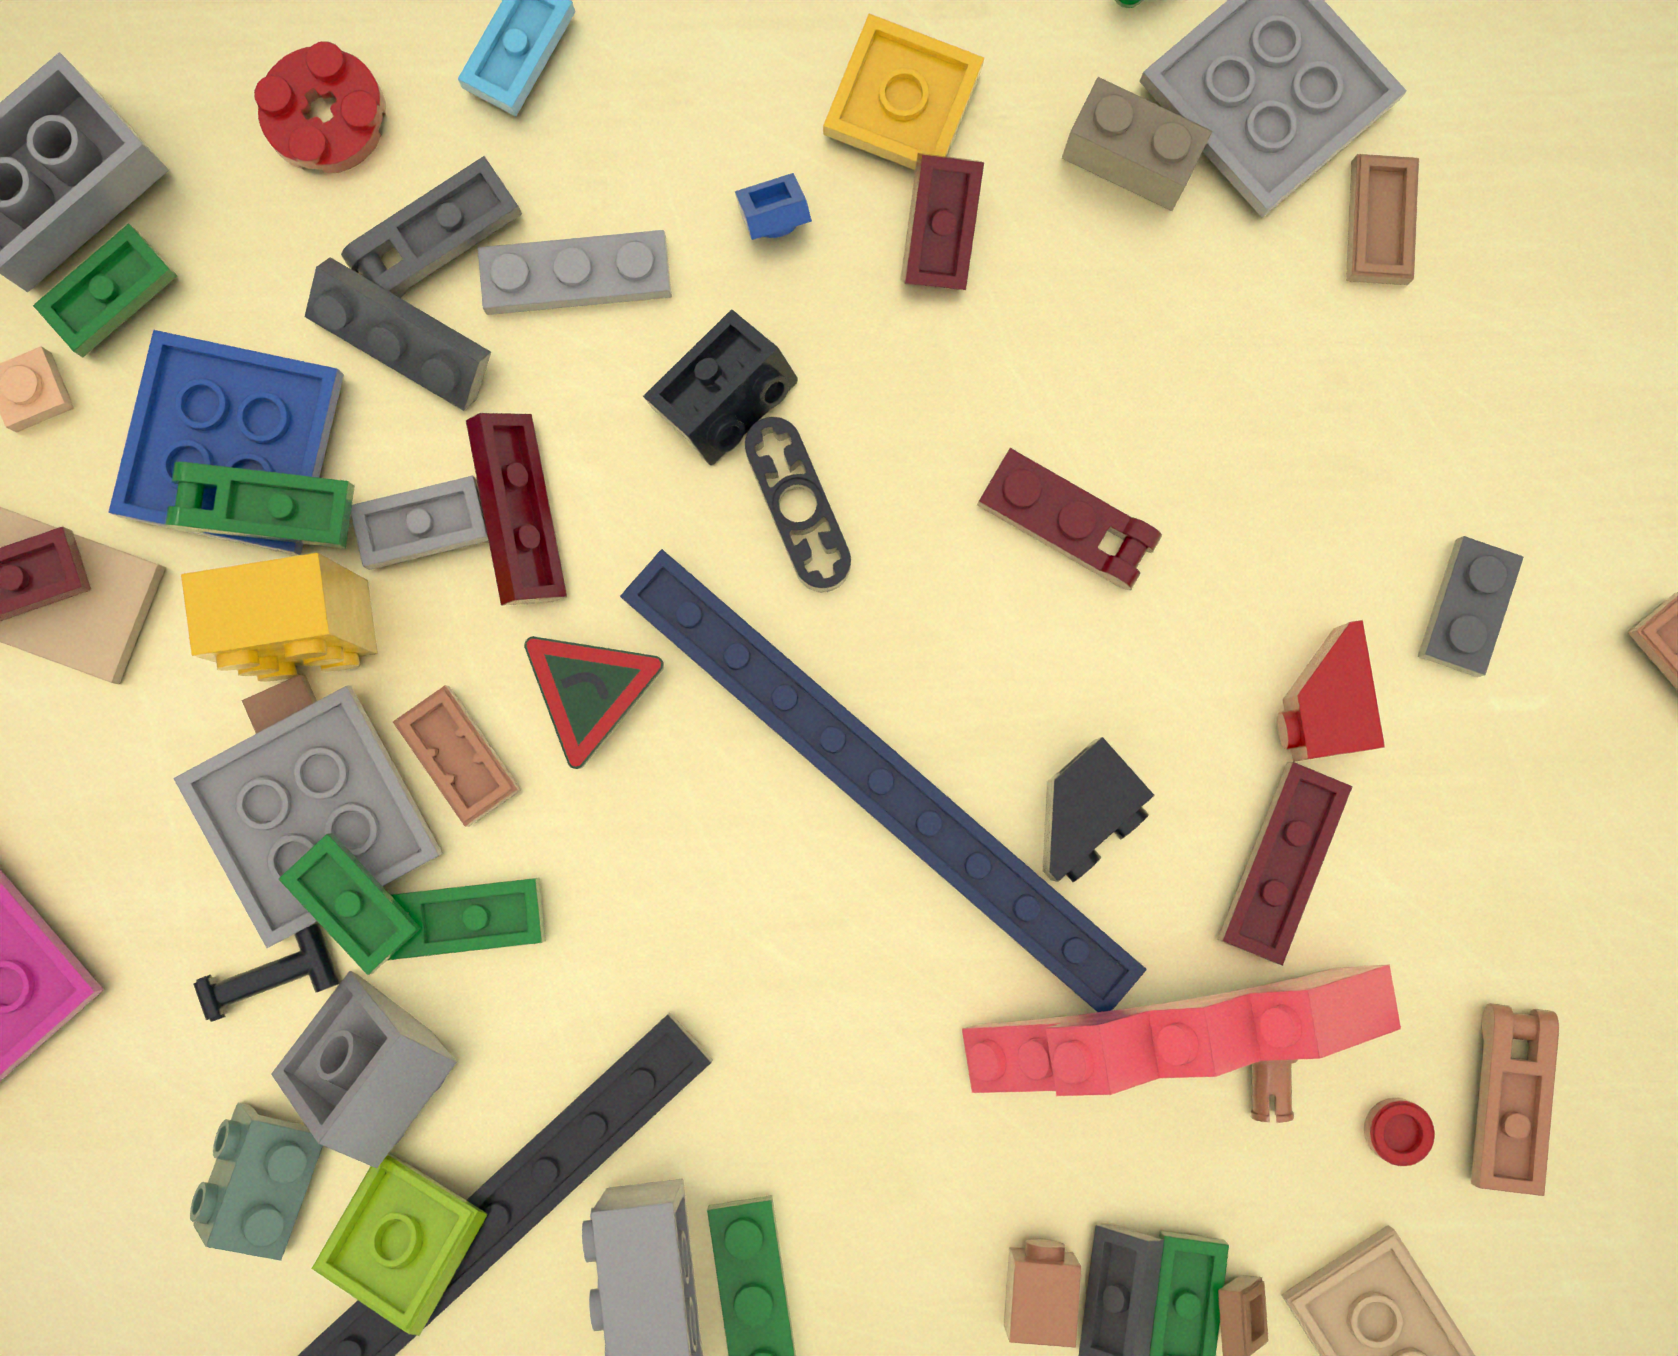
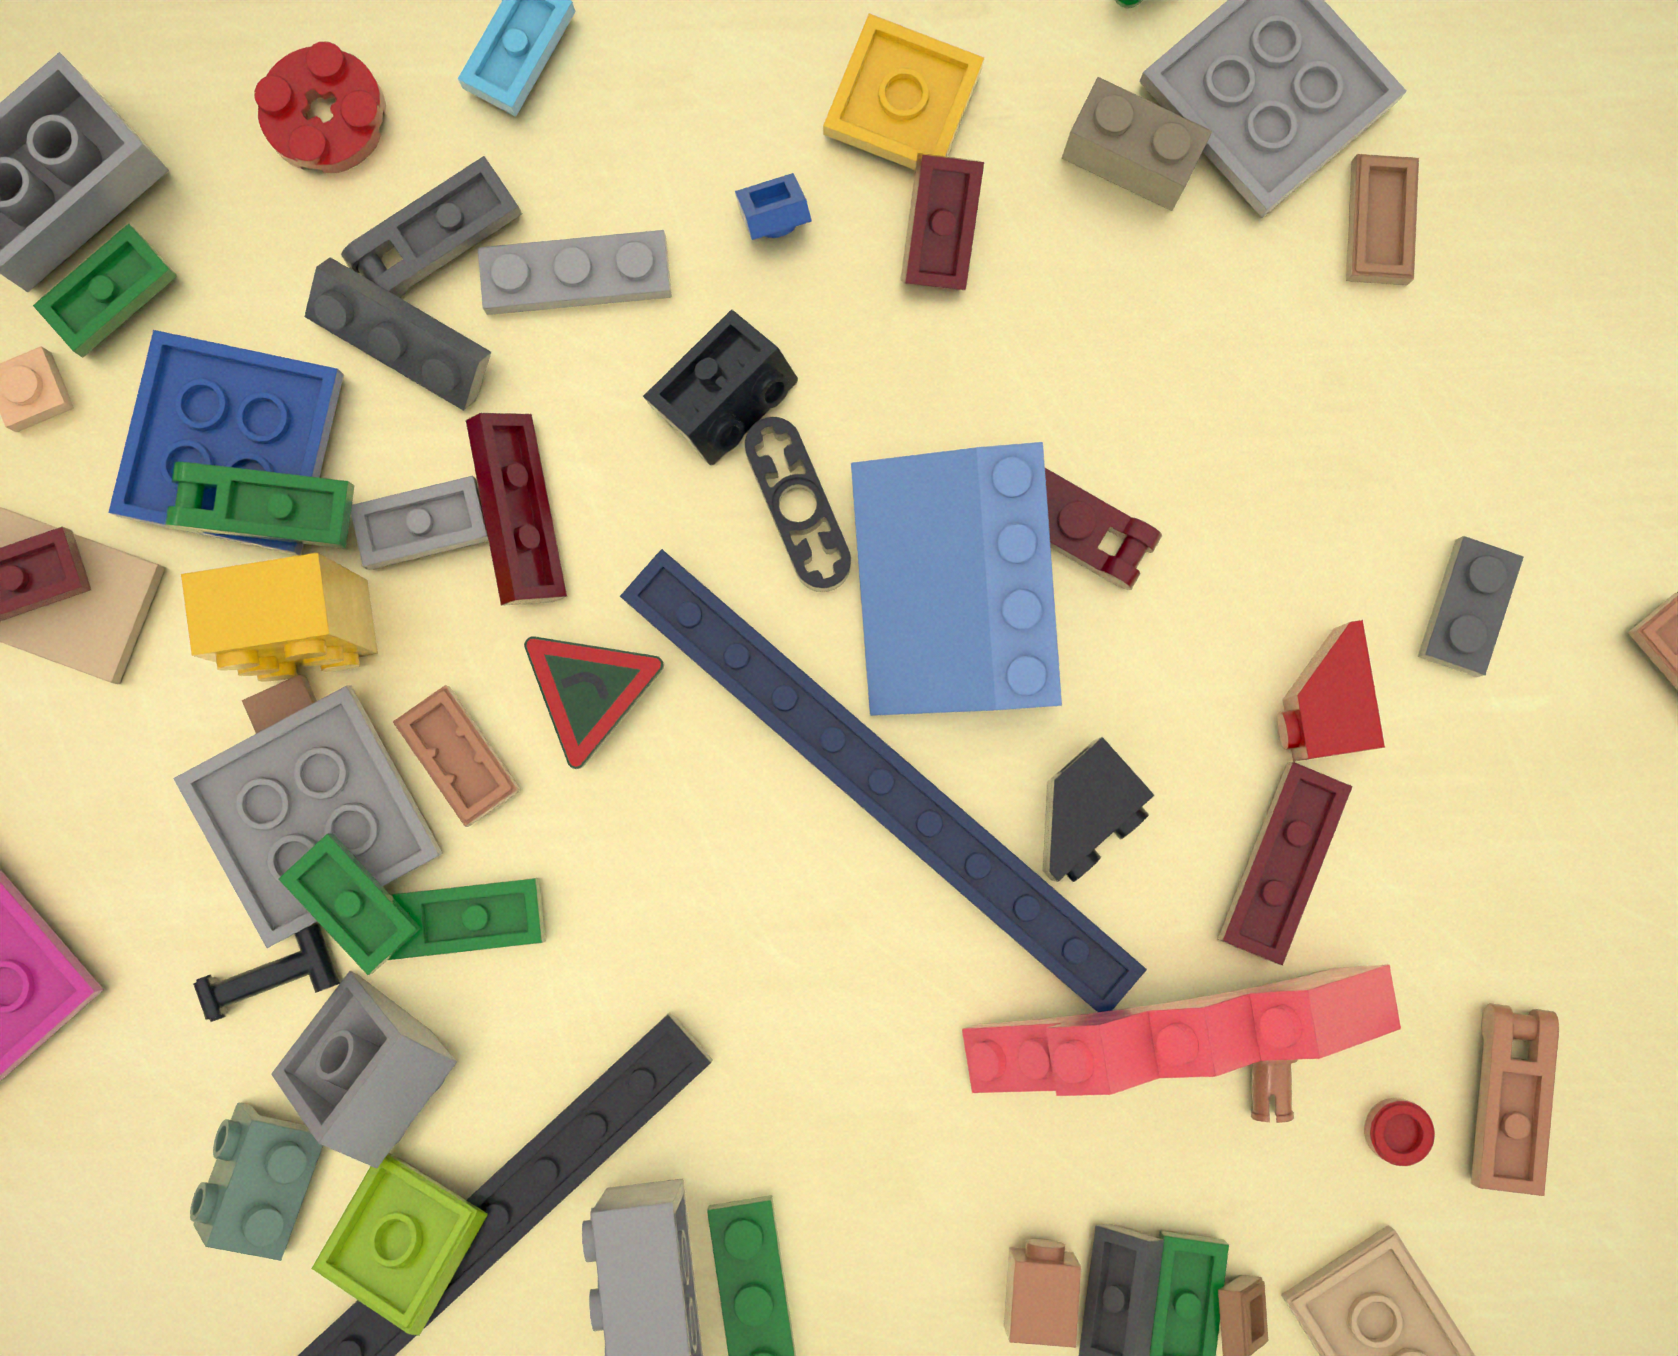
none -> medium blue slope [851,442,1062,716]

